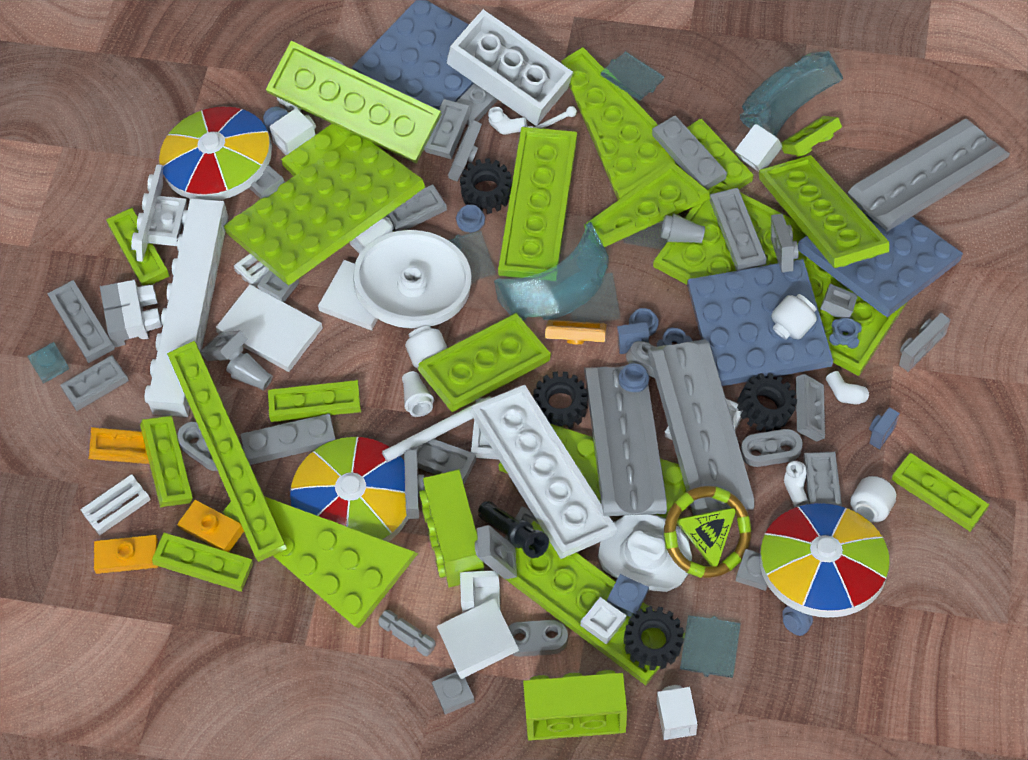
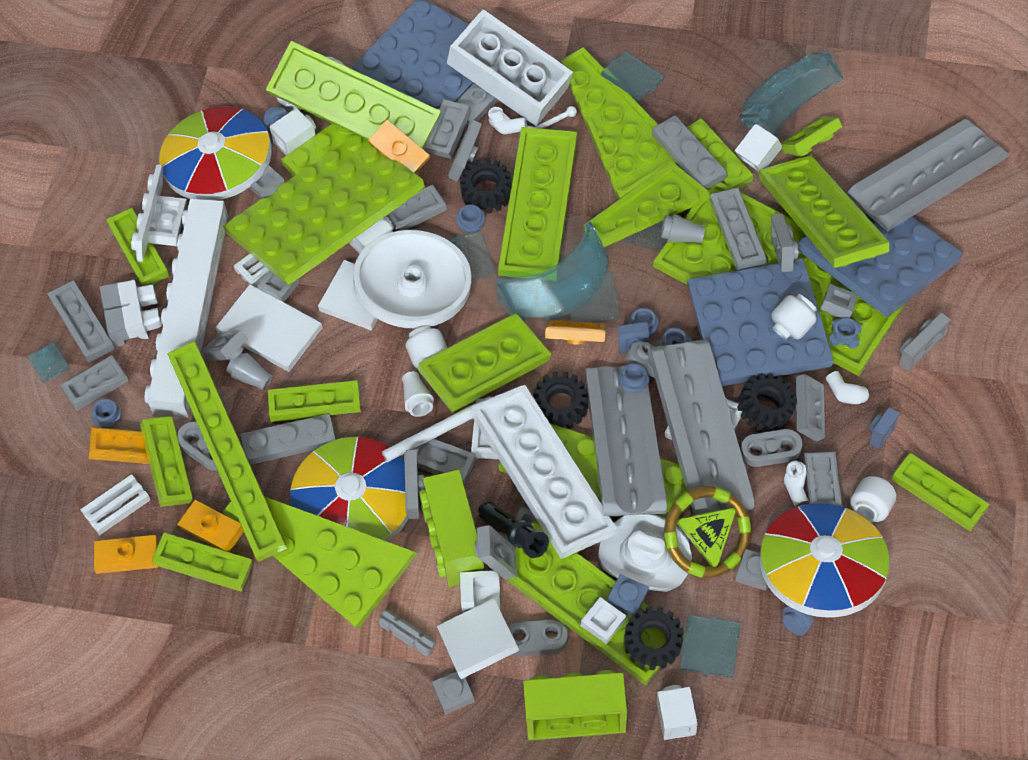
none -> sand blue plate [91,399,121,428]
none -> light orange plate [368,120,430,174]

